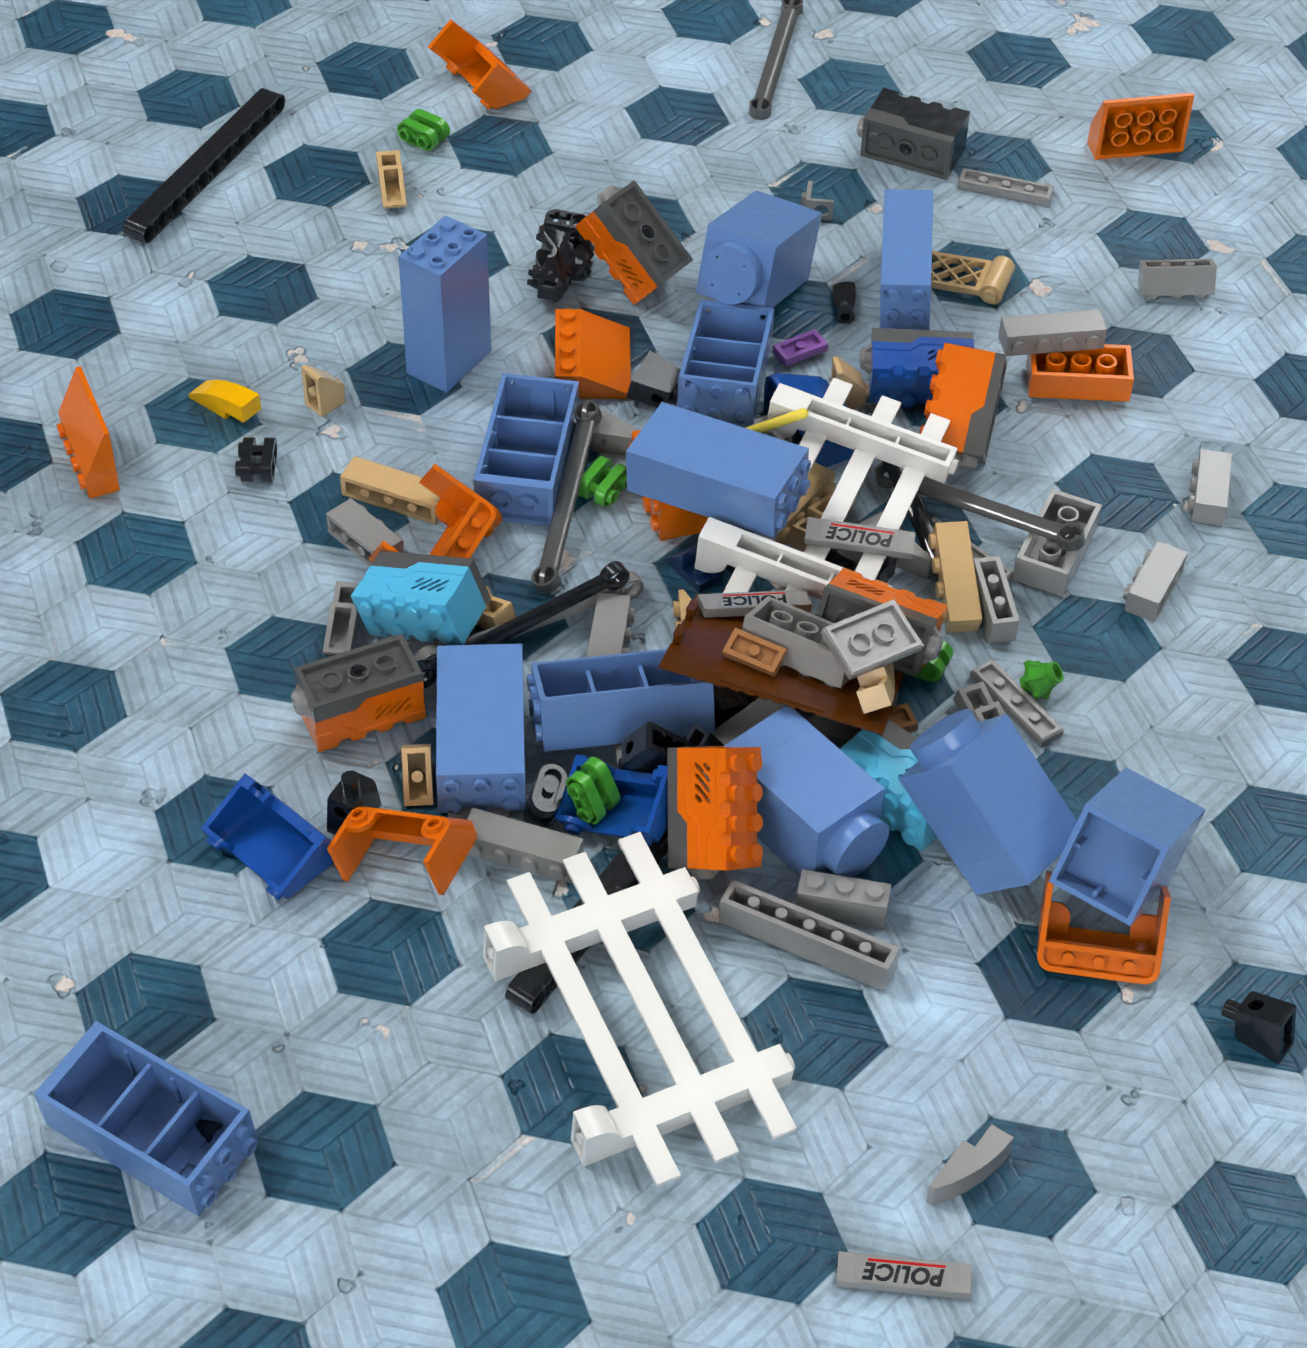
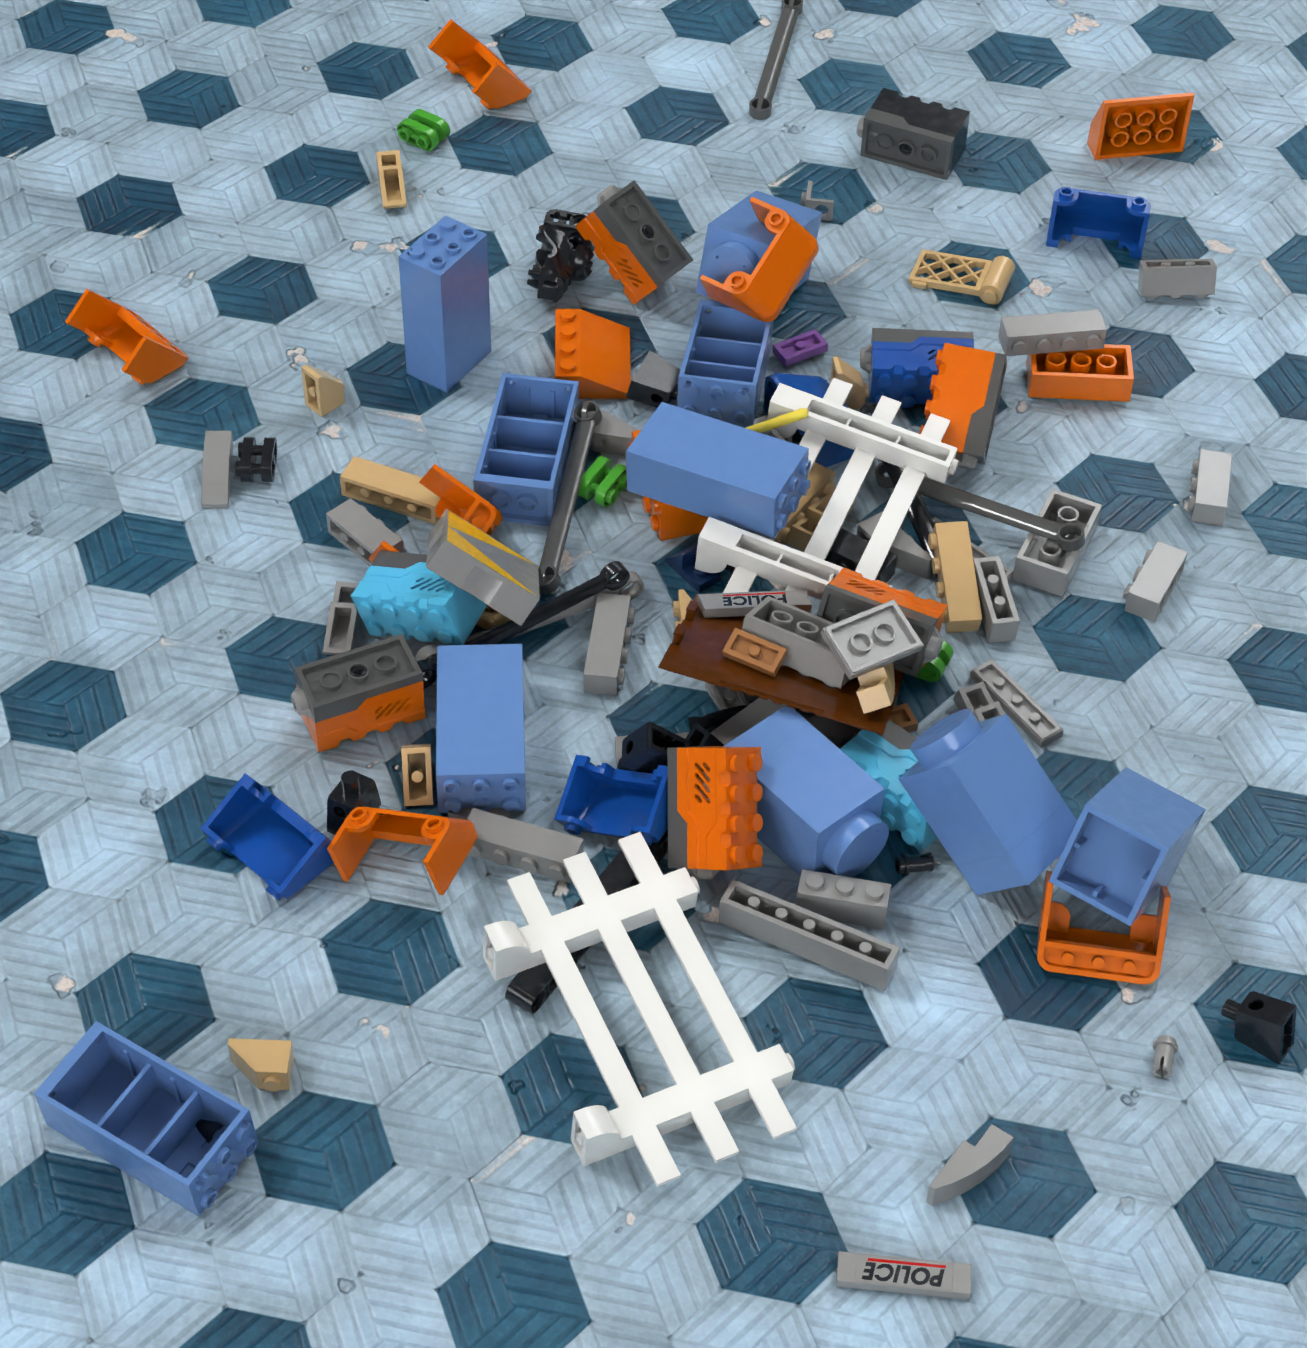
orange slope [56,366,120,499] -> none
black beam [123,88,285,243] -> none
yellow slope [189,380,261,423] -> none
brick [524,764,567,828] -> none
medium blue container [527,649,715,752] -> none
bright green brick [566,757,621,824] -> none
light grey tile [804,517,915,560] -> none
black piece [833,282,856,323] -> none
medium blue container [880,190,933,330] -> none
light grey tile [957,168,1054,207] -> none
bright green rock [1020,660,1064,699] -> none
none -> orange windscreen [65,288,189,385]
none -> light grey slope [201,431,234,508]
none -> tan slope [228,1038,294,1092]
none -> light grey tile [426,508,540,626]
none -> orange windscreen [700,197,819,322]
none -> black pin [895,852,934,876]
none -> blue windscreen [1046,187,1151,259]
none -> light grey pin [1151,1035,1178,1078]

